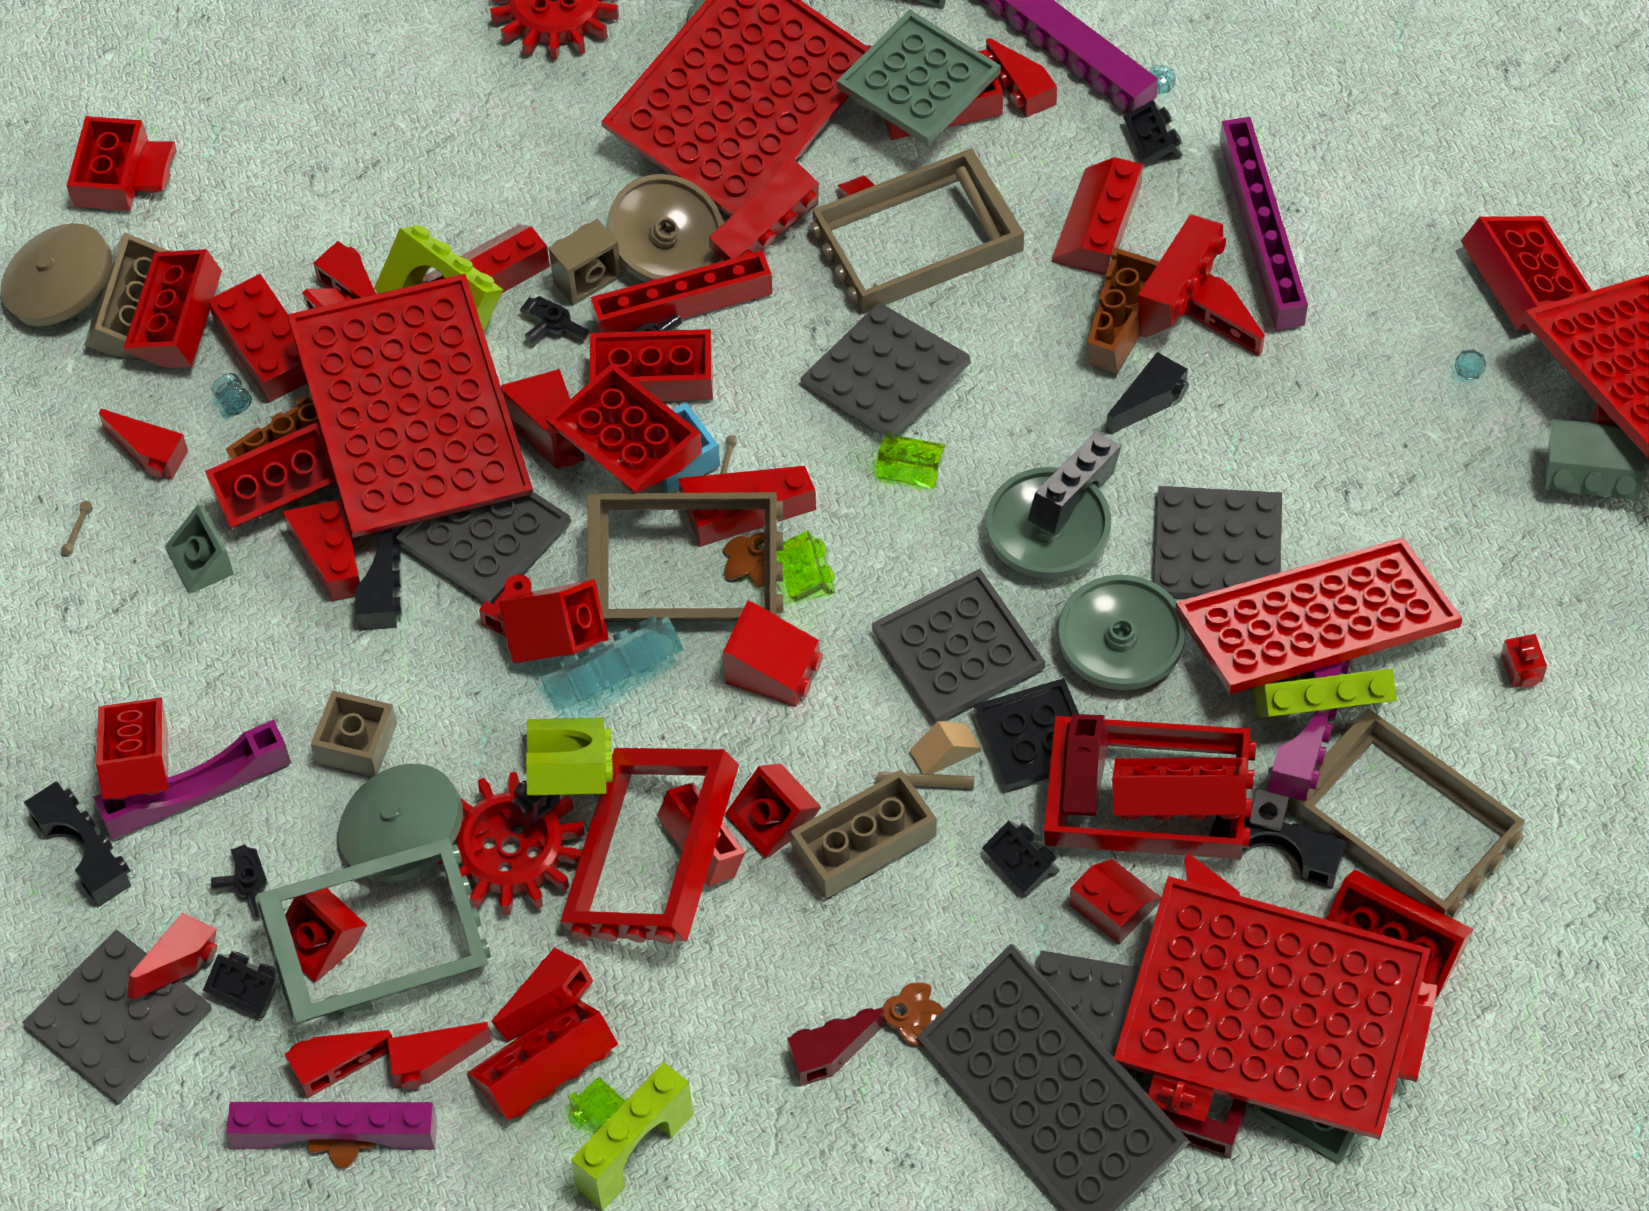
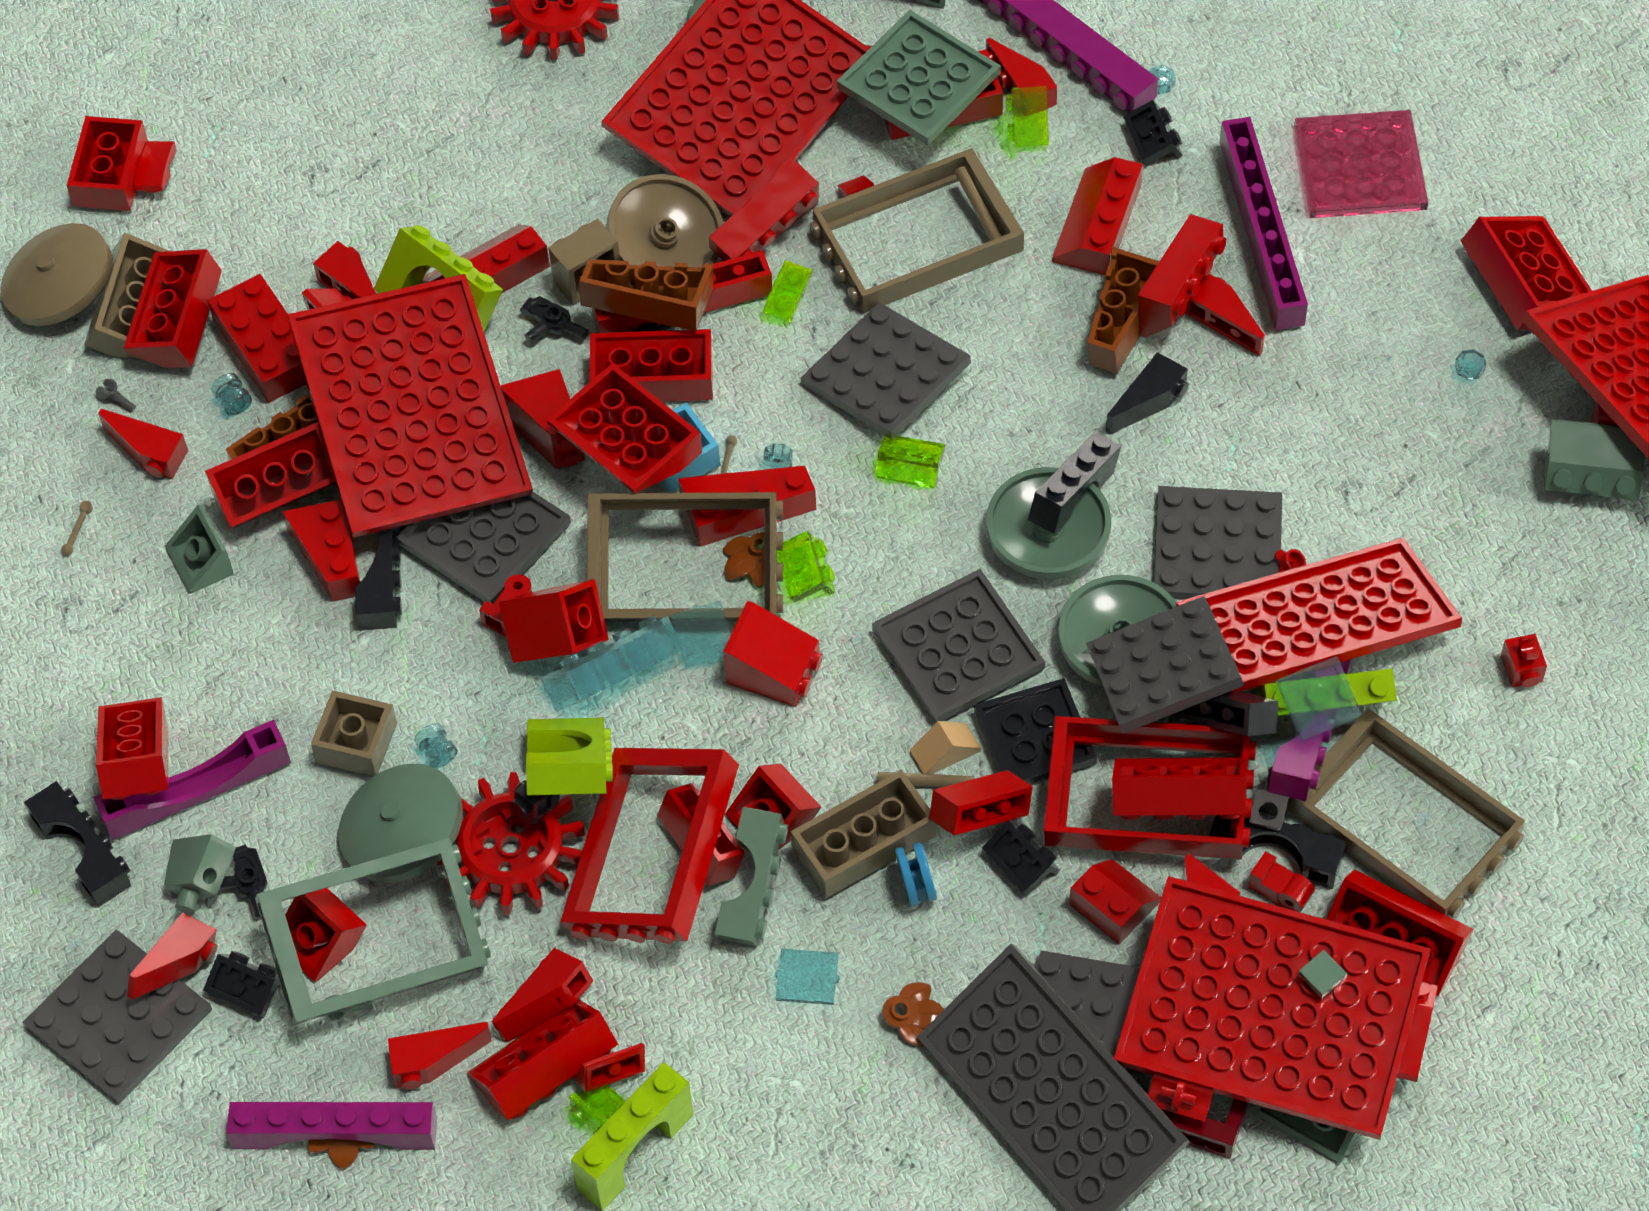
red slope [284,1030,393,1098] -> none
dark red slope [787,1007,884,1086] -> none
dark red slope [1063,714,1109,816] -> none
none -> dark grey hand [95,379,136,412]
none -> sand green torso [164,834,236,913]
none -> clear light blue wheel [414,723,458,768]
none -> red slope [575,1043,645,1093]
none -> dark orange wedge [579,259,713,332]
none -> clear light blue piece [671,600,731,668]
none -> sand green arch [714,807,788,947]
none -> clear neon green slope [763,260,813,323]
none -> clear light blue tile [763,443,793,469]
none -> clear light blue piece [775,949,840,1005]
none -> dark azure head [895,842,937,907]
none -> red brick [929,770,1033,836]
none -> clear neon green bracket [1006,86,1049,147]
none -> dark grey plate [1086,596,1244,734]
none -> black brick [1169,691,1278,736]
none -> red leg [1248,851,1315,912]
none -> red plate [1275,549,1306,573]
none -> clear light blue tile [1276,656,1362,741]
none -> clear pink plate [1294,110,1428,218]
none -> sand green tile [1298,950,1347,999]

